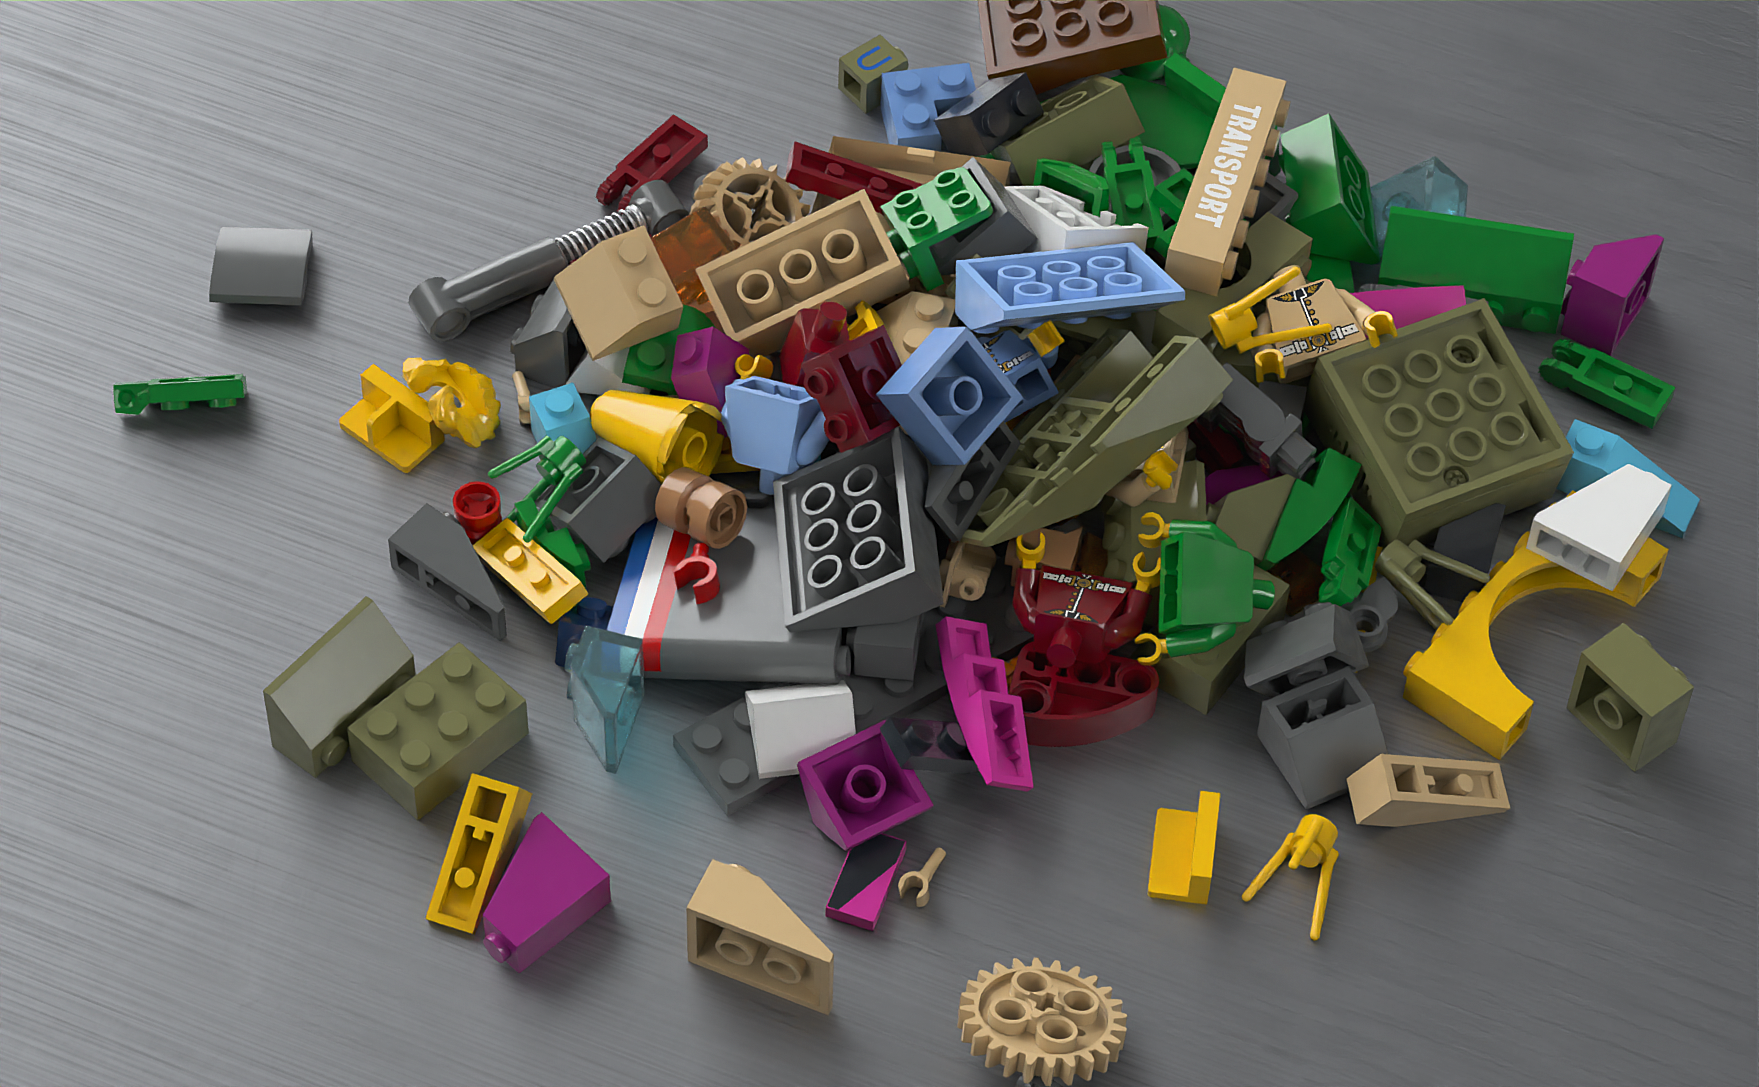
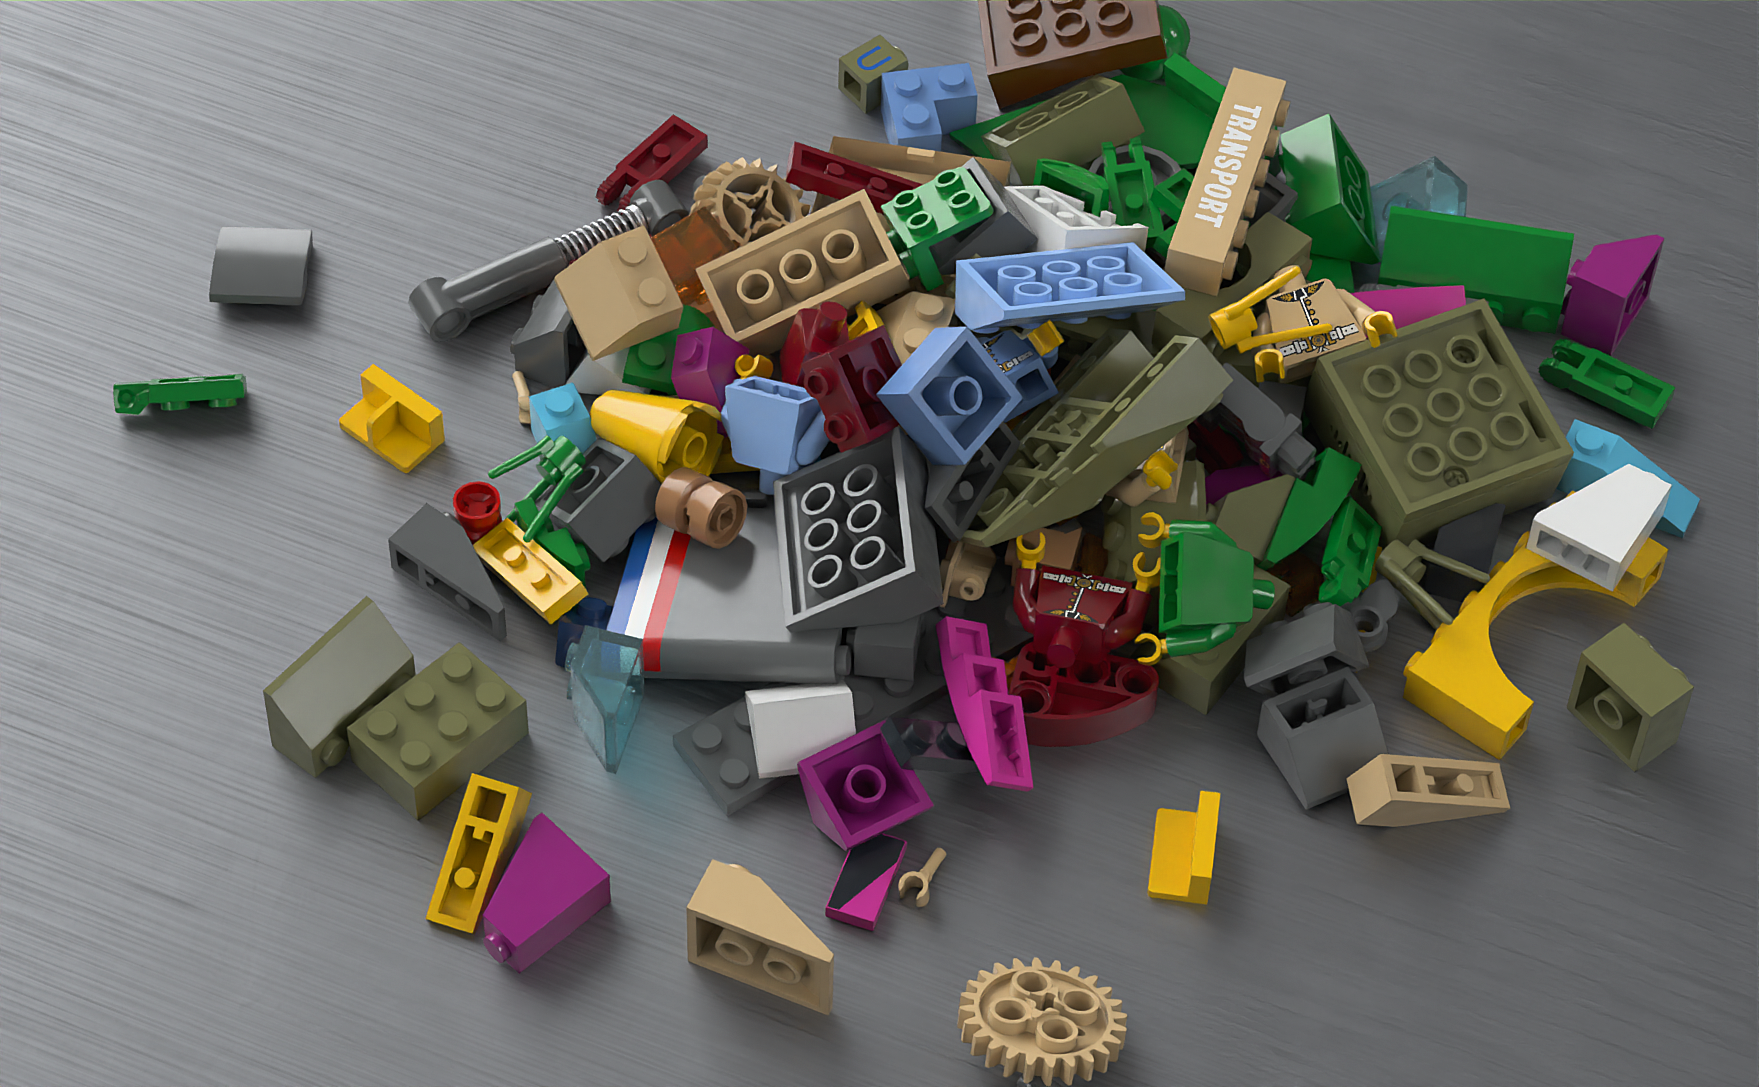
yellow piece [402,357,501,449] -> none
red piece [673,542,720,604] -> none
black brick [934,73,1044,156] -> none
yellow plant [1242,814,1339,941] -> none

